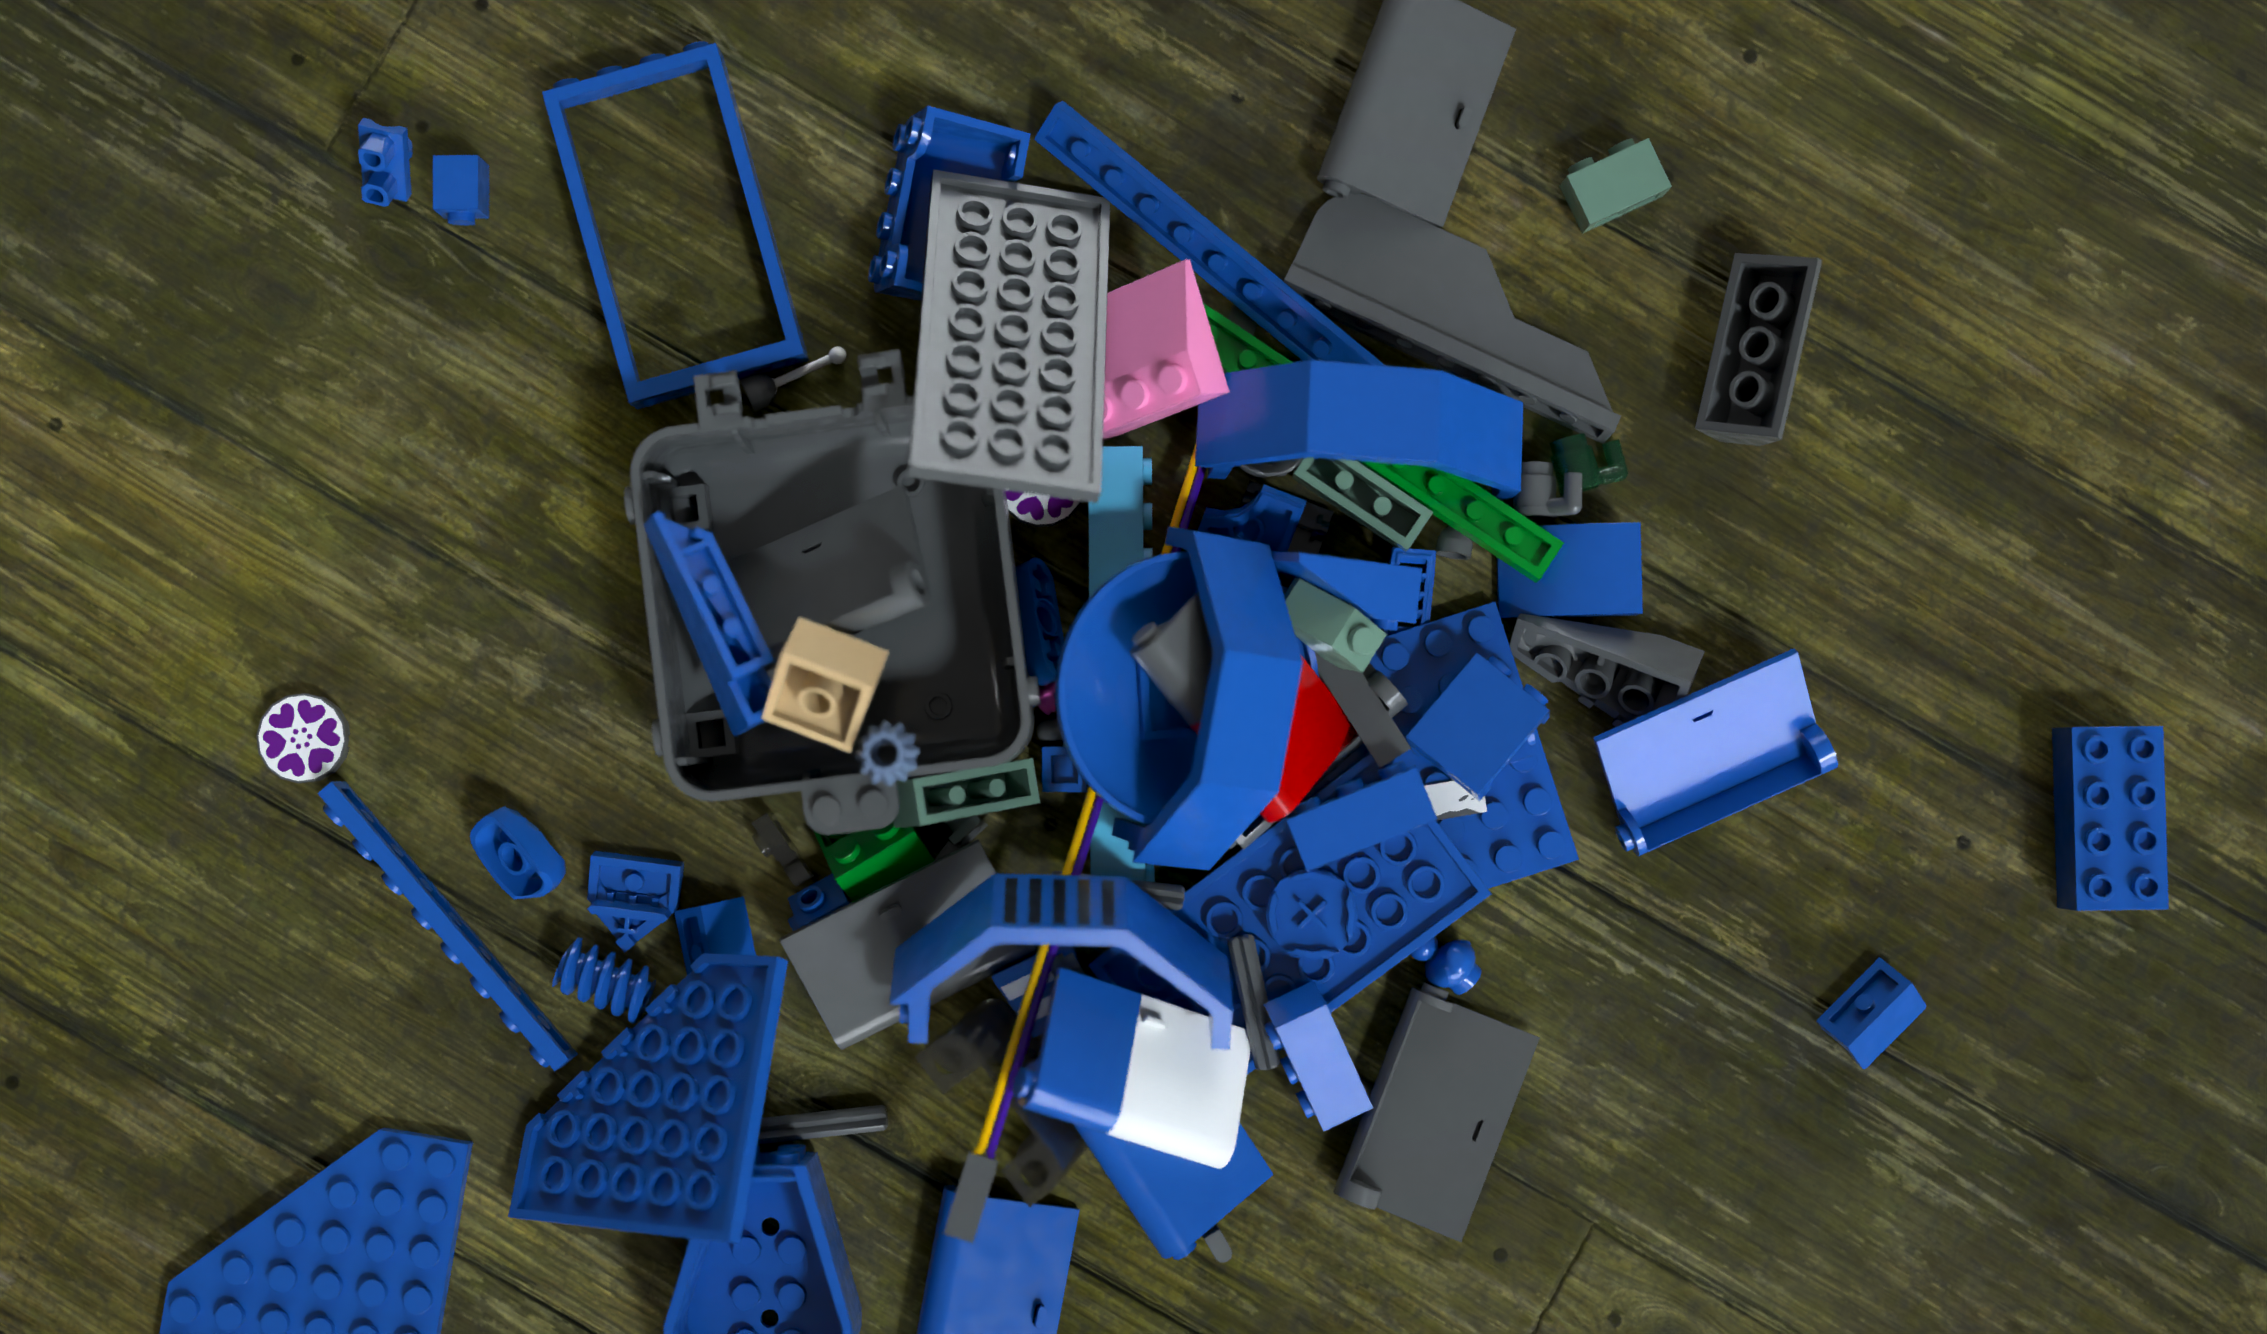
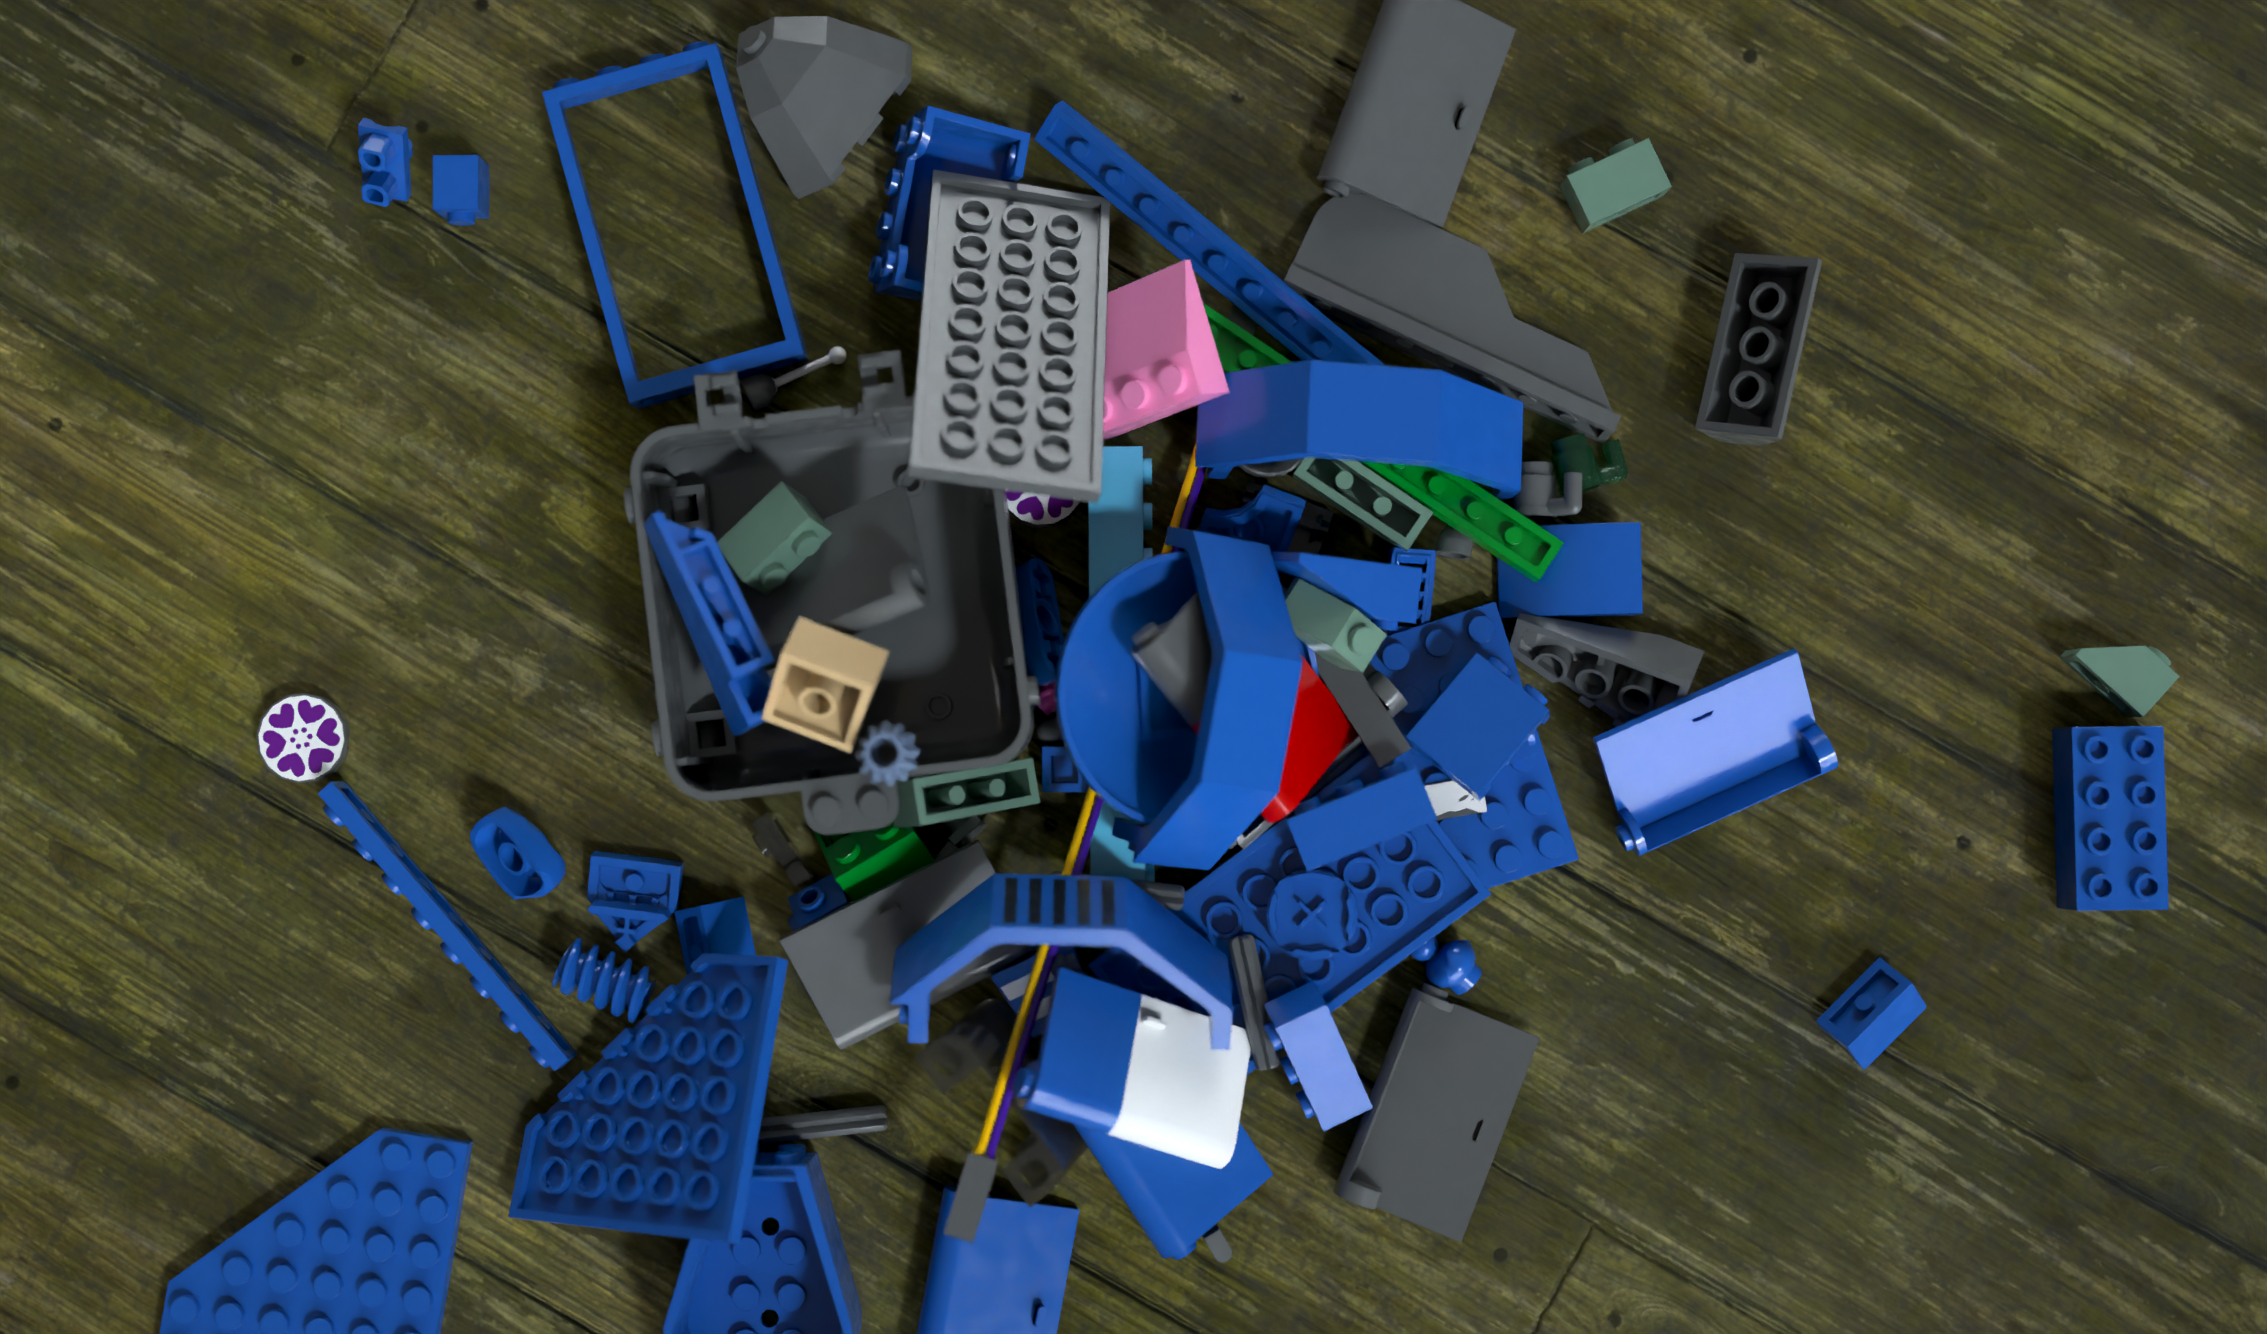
none -> sand green brick [717,481,832,596]
none -> dark grey brick [736,16,912,199]
none -> sand green slope [2059,646,2180,718]

